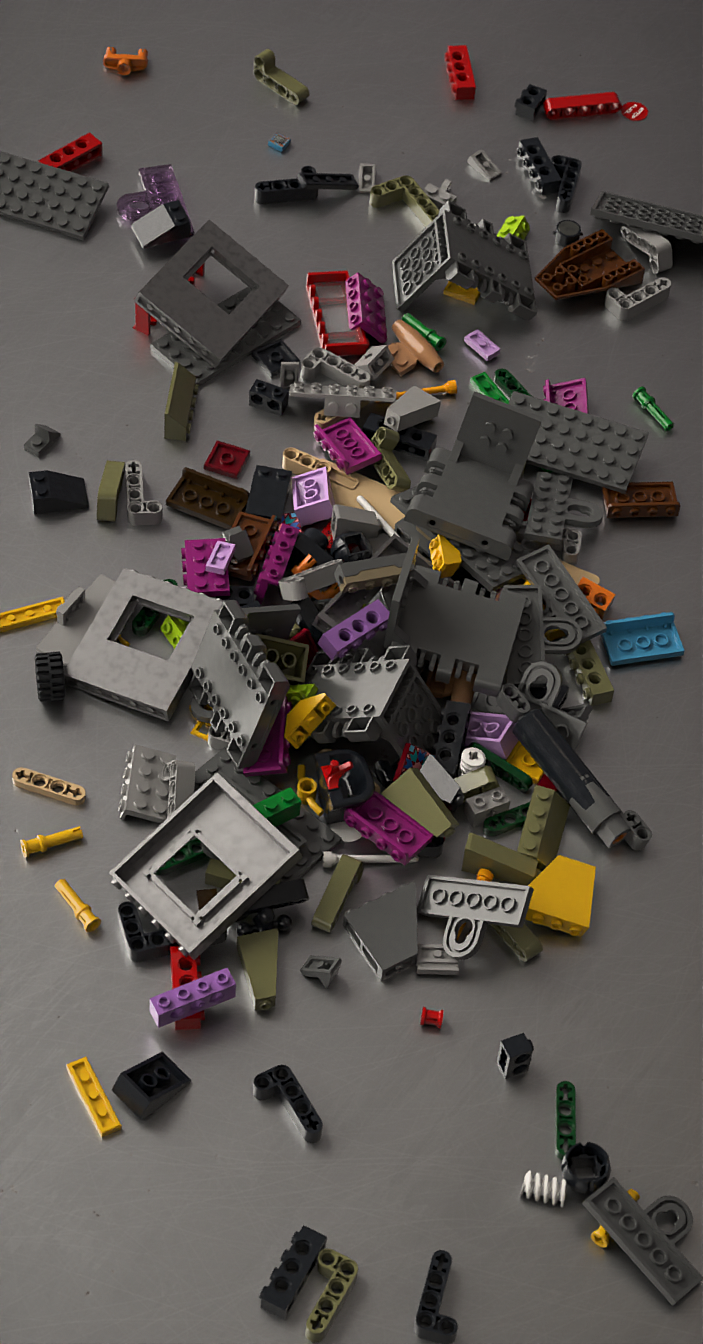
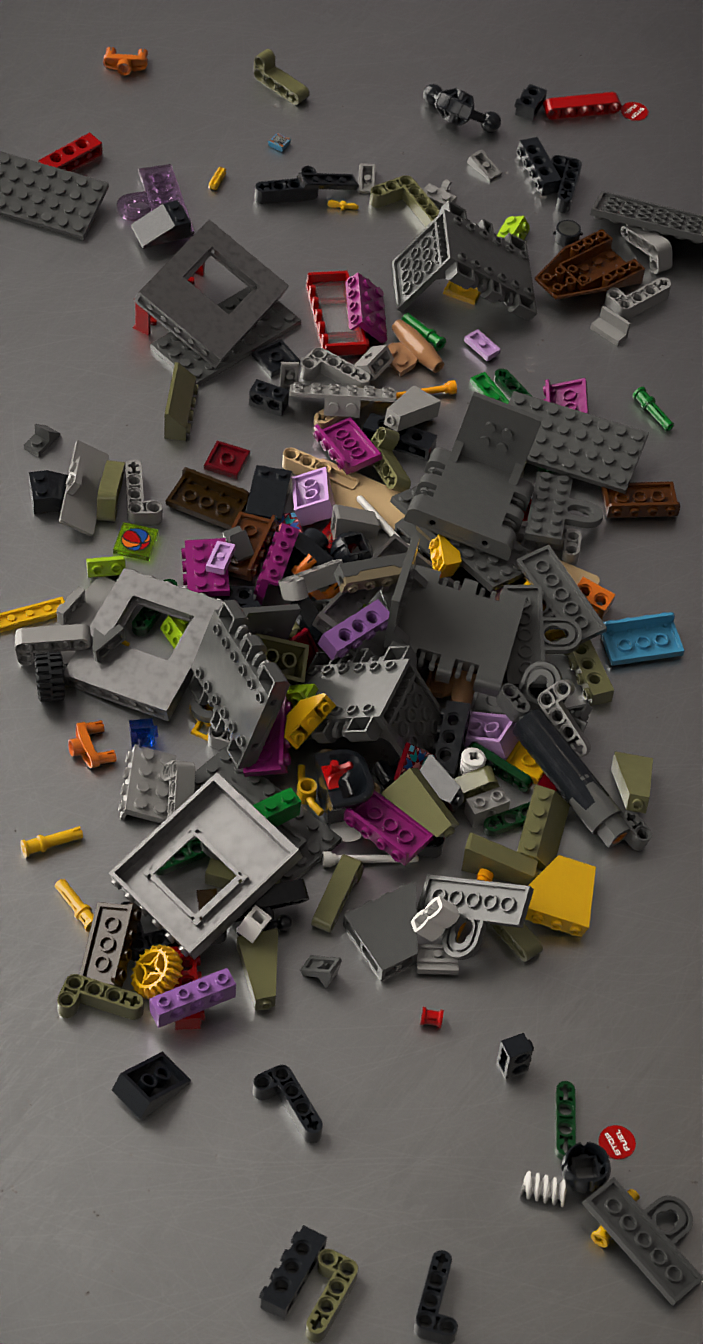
tan beam [12,767,86,806] -> none
yellow tile [66,1057,122,1137] -> none
red brick [444,45,476,100] -> none
none -> light grey beam [15,624,91,665]
none -> olive beam [57,974,144,1020]
none -> light grey bracket [59,440,109,536]
none -> orange connector [68,720,116,768]
none -> bracket [79,902,142,988]
none -> lime bracket [86,556,126,578]
none -> dark grey slope [93,624,126,662]
none -> tile [113,522,159,561]
none -> clear blue brick [129,718,158,747]
none -> yellow gear [130,944,184,1000]
none -> yellow piece [209,167,226,190]
none -> white brick [236,905,272,943]
none -> yellow piece [327,200,359,211]
none -> white brick [411,896,460,941]
none -> black piece [423,84,501,132]
none -> light grey beam [538,679,591,758]
none -> light grey panel [591,306,631,346]
none -> red sticker [598,1125,636,1159]
none -> olive slope [611,751,653,814]

